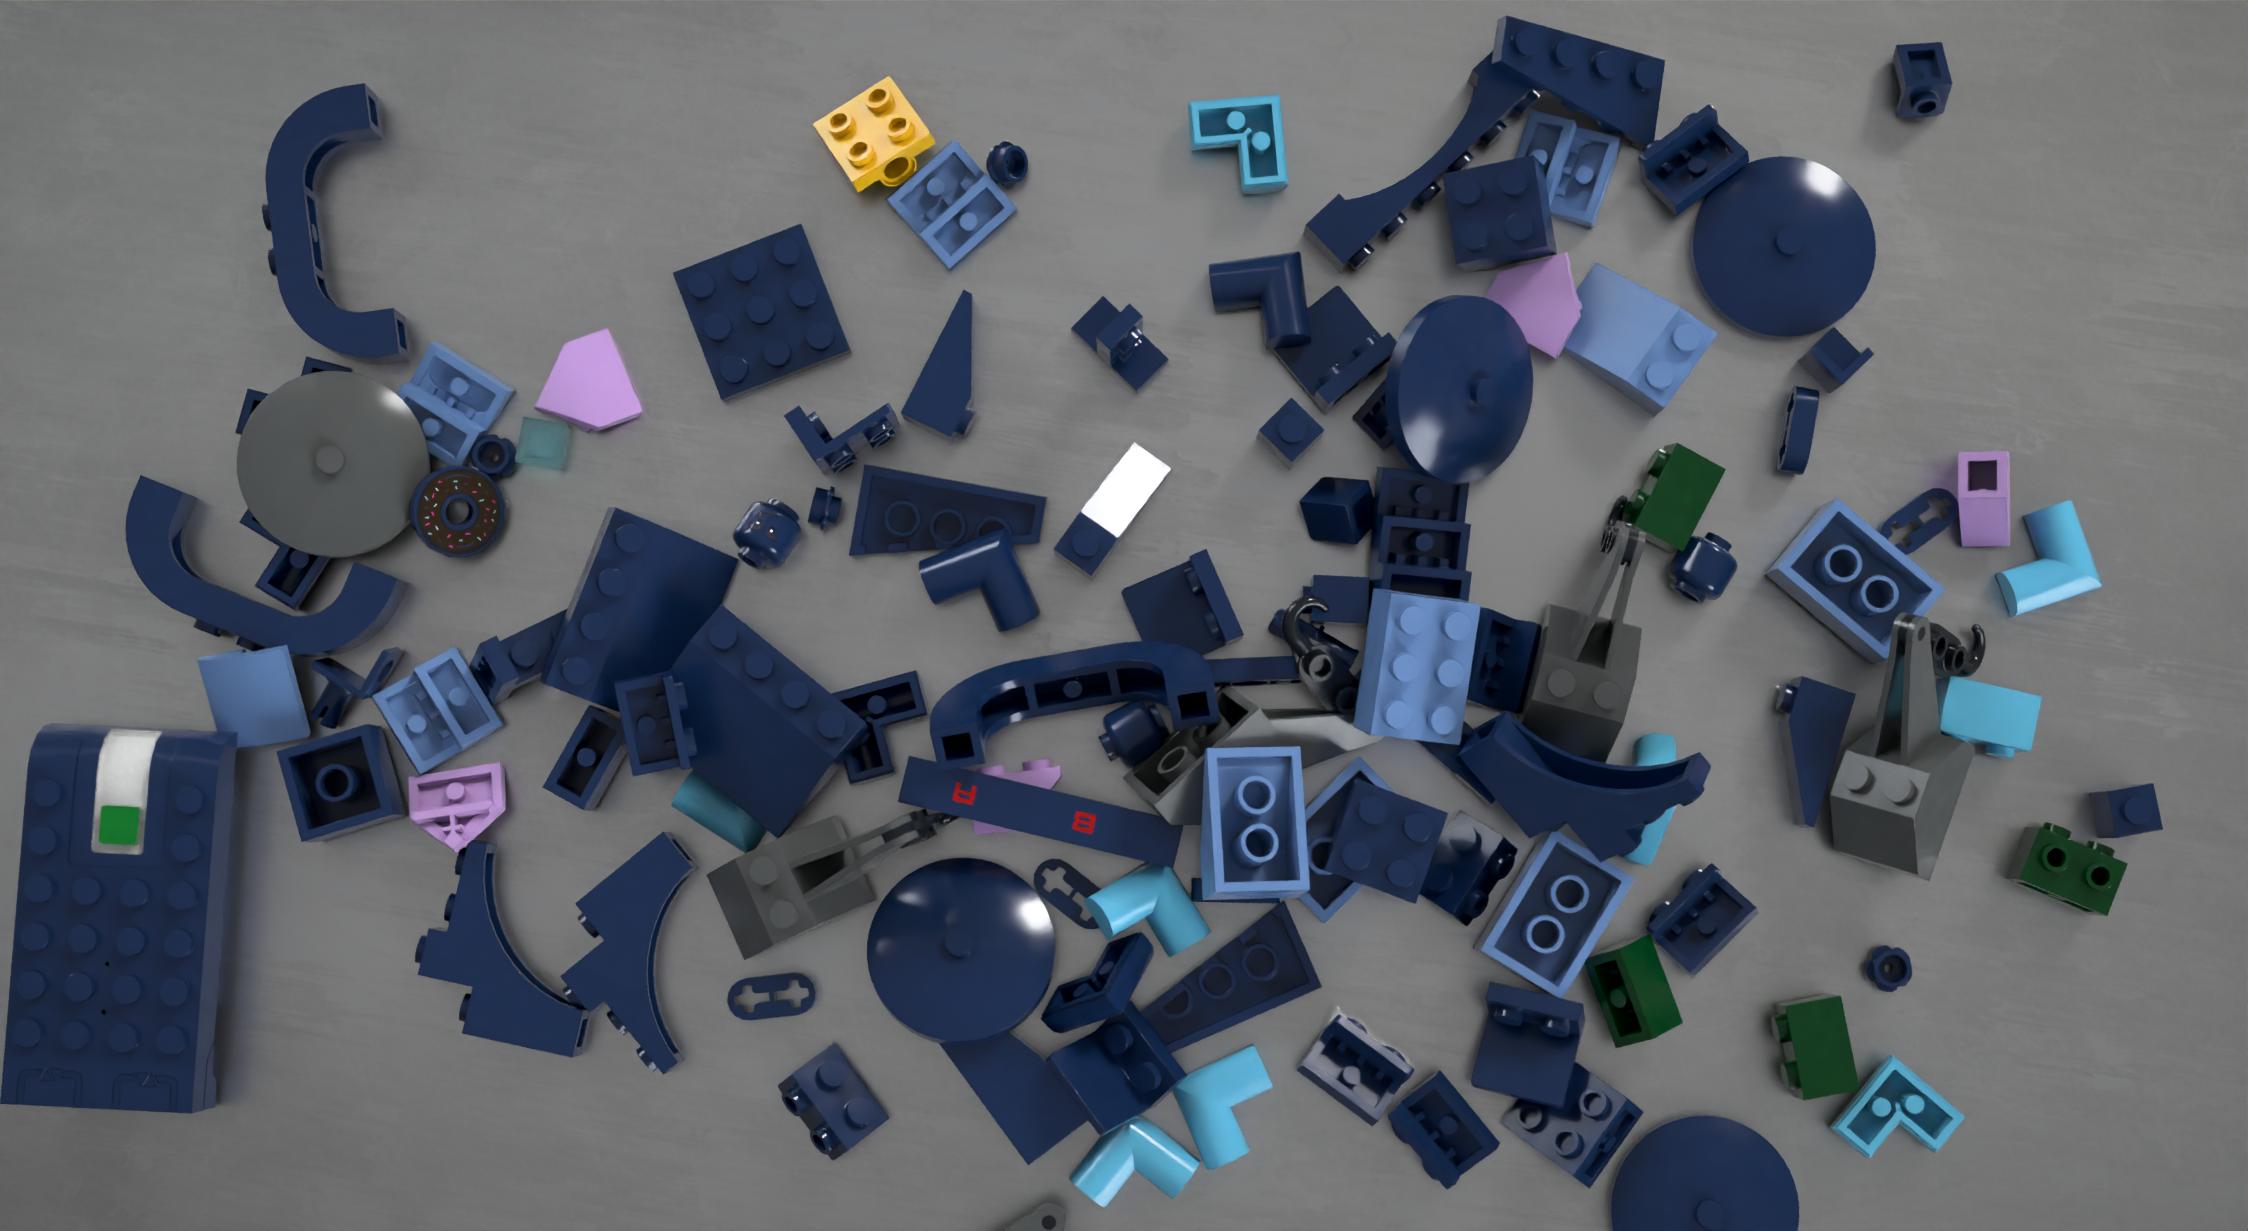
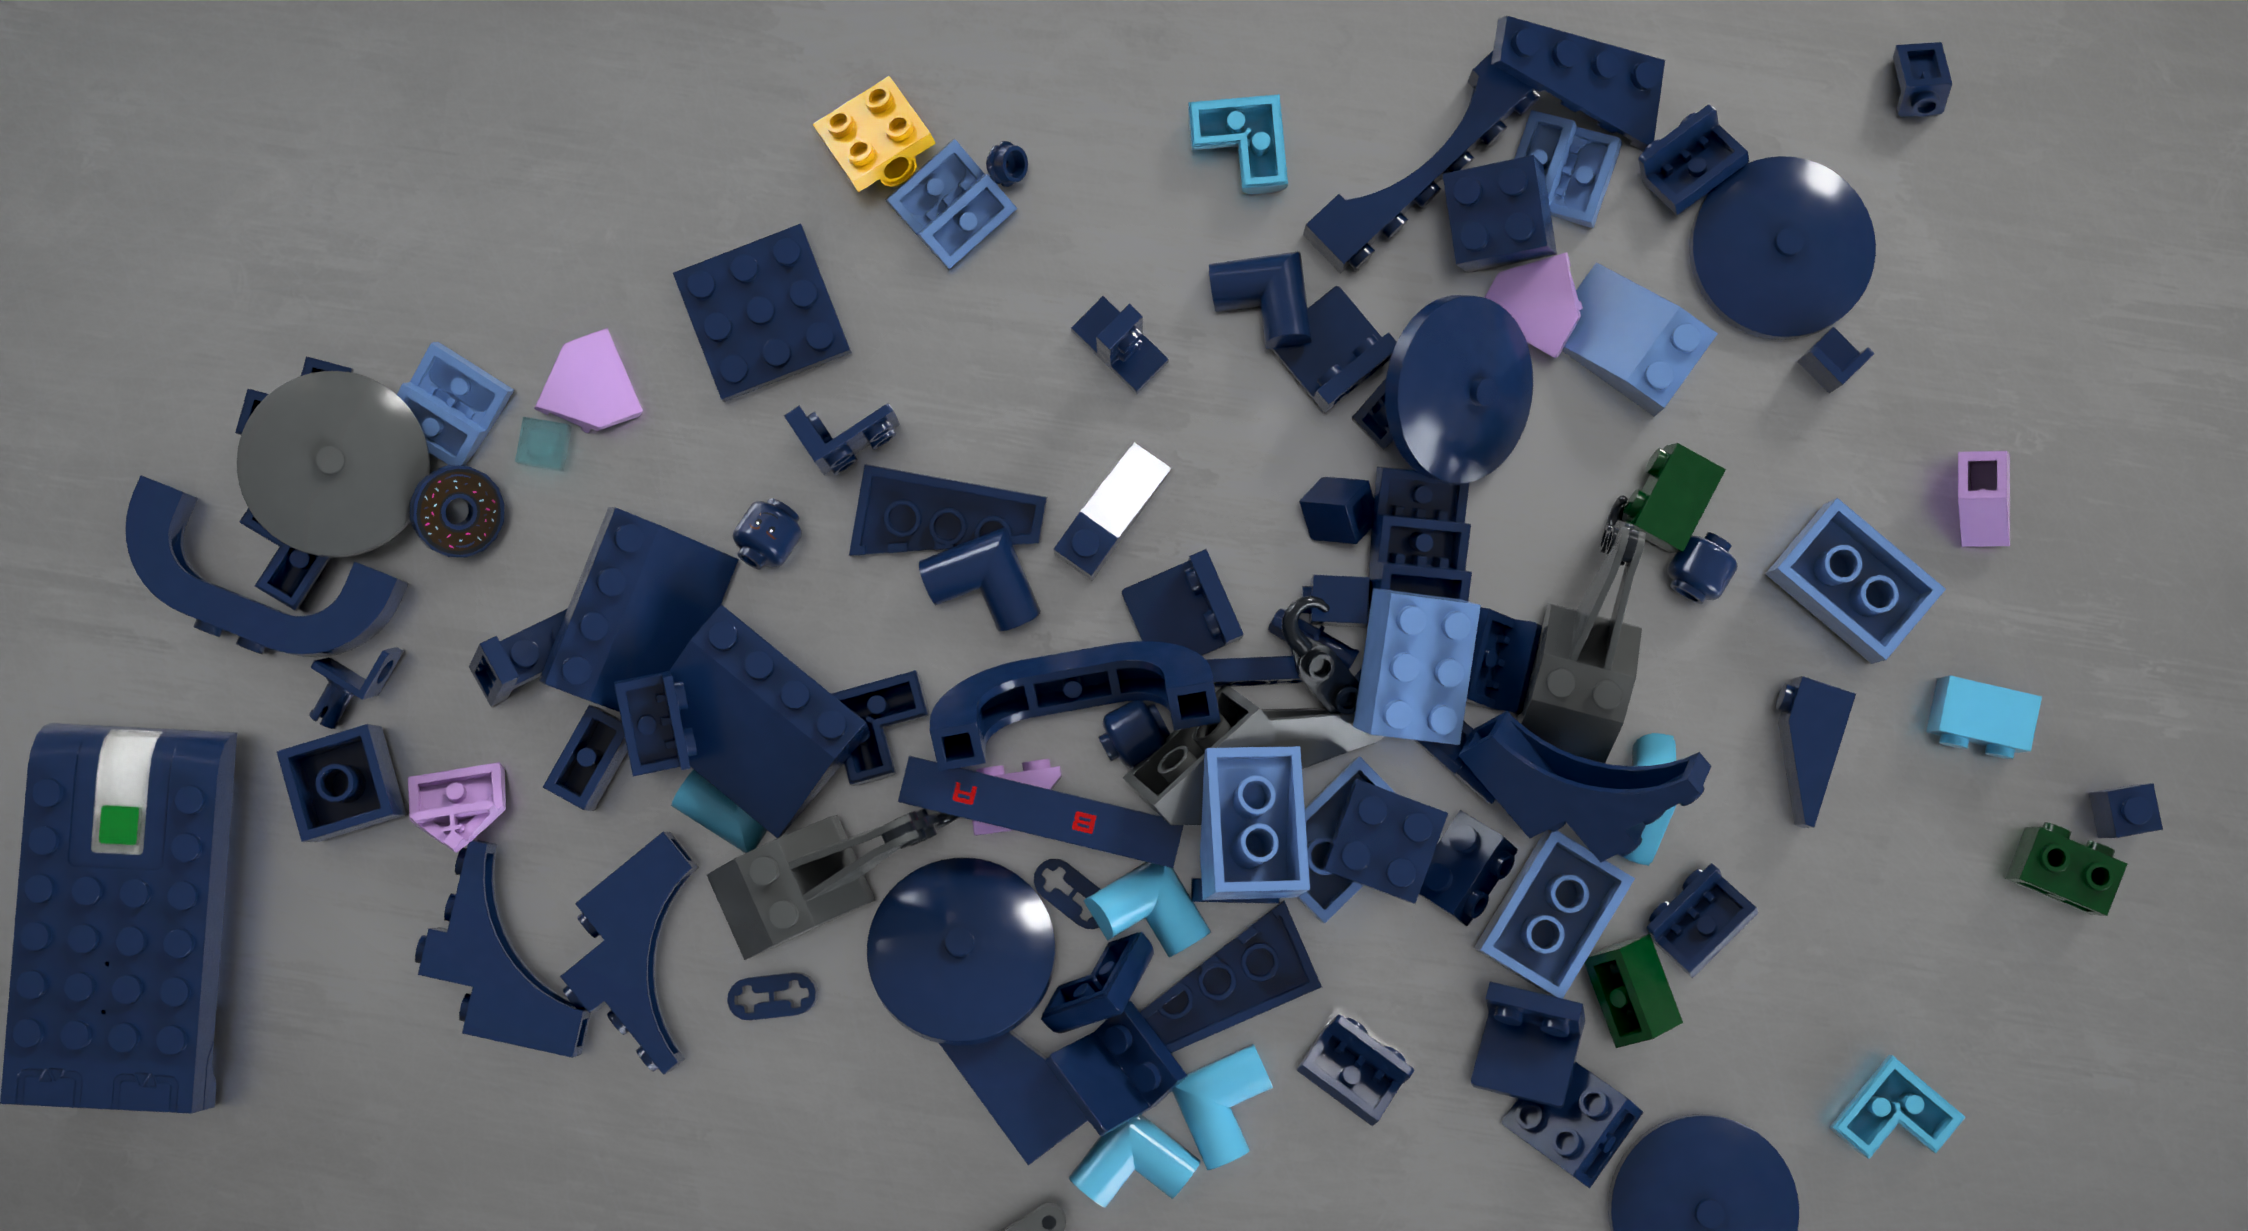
medium blue slope [197,645,311,747] -> none
dark blue arch [262,83,410,365] -> none
medium blue slope [372,646,503,775] -> none
dark blue plate [471,434,516,480] -> none
dark blue bracket [778,1043,889,1161] -> none
dark blue plate [808,486,842,531] -> none
dark blue slope [901,289,977,443] -> none
dark blue brick [1256,397,1324,470] -> none
dark blue bracket [1388,1070,1500,1190] -> none
dark green brick [1771,994,1860,1100] -> none
dark blue beam [1777,386,1819,475] -> none
dark grey slope [1830,612,1986,881] -> none
dark blue plate [1866,945,1912,992] -> none
dark blue beam [1876,488,1959,555] -> none
medium azure brick [1996,500,2102,617] -> none

